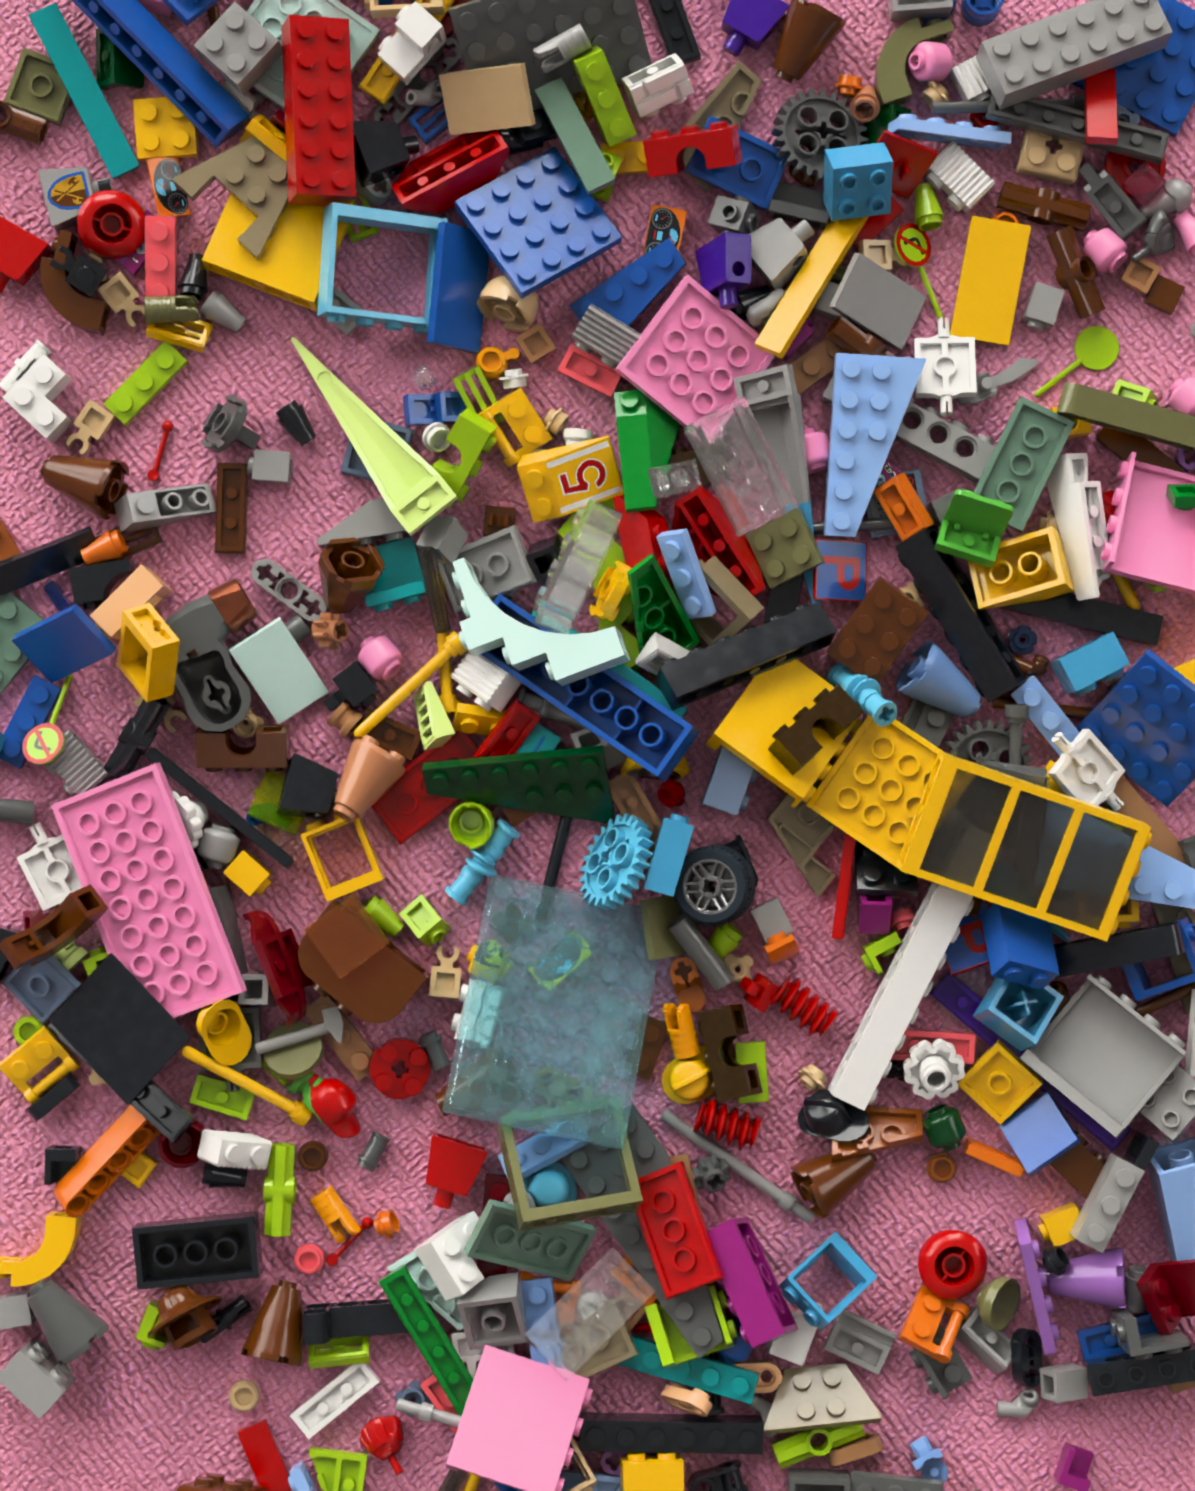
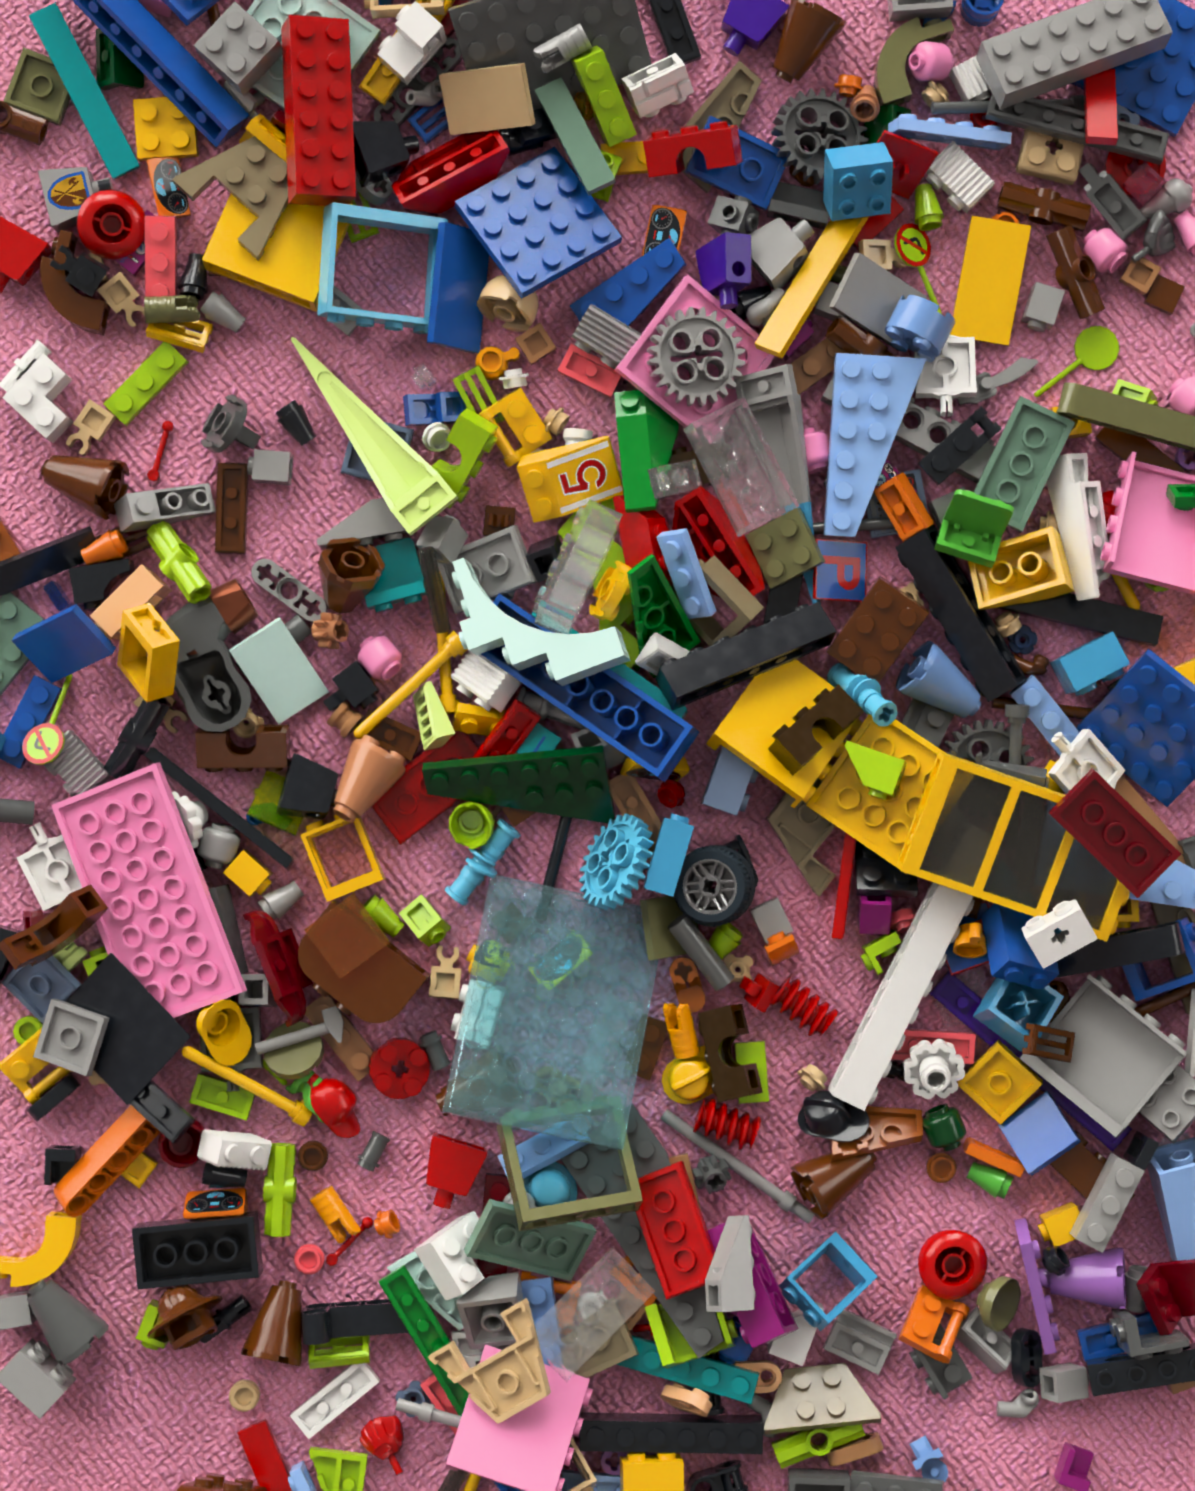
none -> light grey plate [33,999,110,1076]
none -> lime piece [146,521,212,604]
none -> slope [183,1188,248,1219]
none -> light grey cone [257,881,304,920]
none -> tan wing [428,1298,551,1424]
none -> light grey gear [647,307,746,407]
none -> light grey slope [705,1215,756,1312]
none -> lime slope [845,741,907,800]
none -> medium blue brick [885,295,955,362]
none -> black plate [918,406,1002,486]
none -> light orange piece [953,922,987,958]
none -> bright green cone [966,1162,1014,1199]
none -> tan plate [995,611,1022,638]
none -> white brick [1021,899,1098,969]
none -> reddish brown tile [1022,1023,1075,1063]
none -> dark red plate [1049,768,1181,898]

